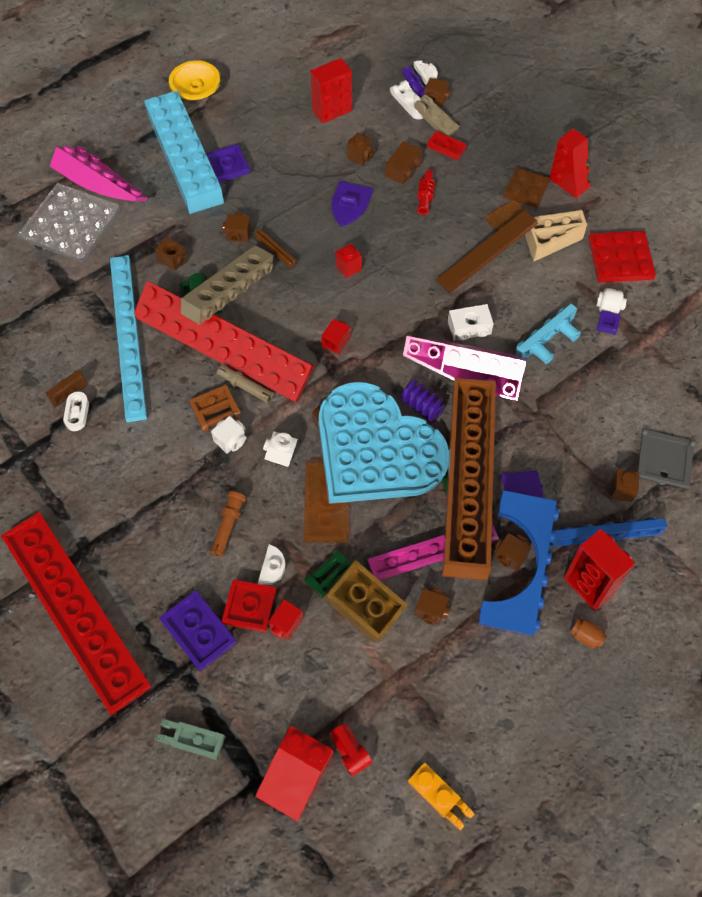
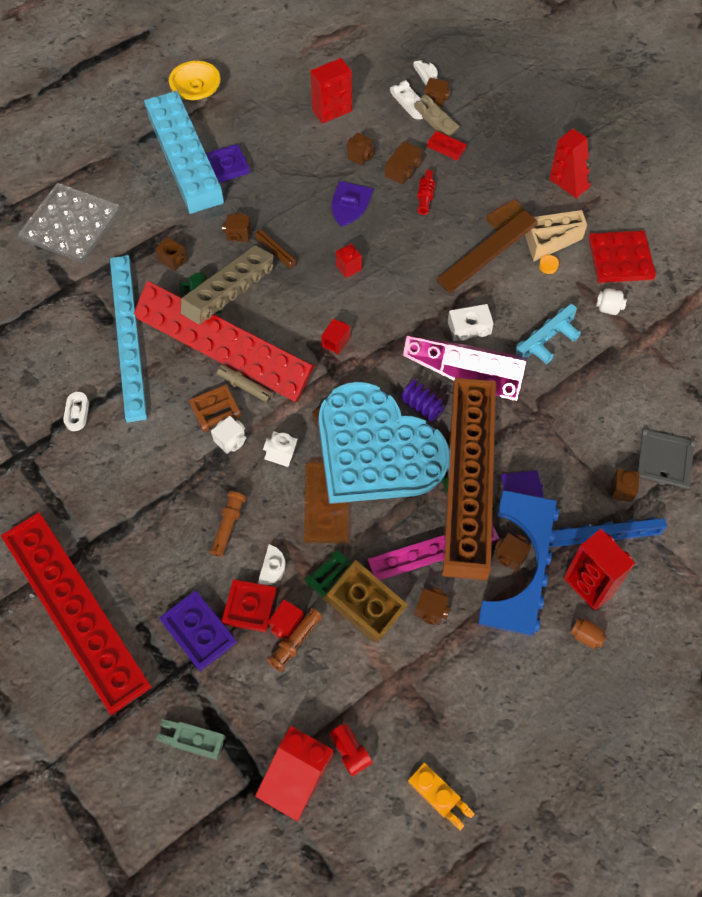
reddish brown plate [45,370,88,407] -> none
dark pink wedge [50,145,147,201] -> none
dark purple pin [402,66,425,97] -> none
reddish brown plate [504,167,550,208] -> none
dark purple plate [596,310,621,335] -> none
none -> dark orange pin [266,608,322,673]
none -> light orange tile [539,255,559,274]

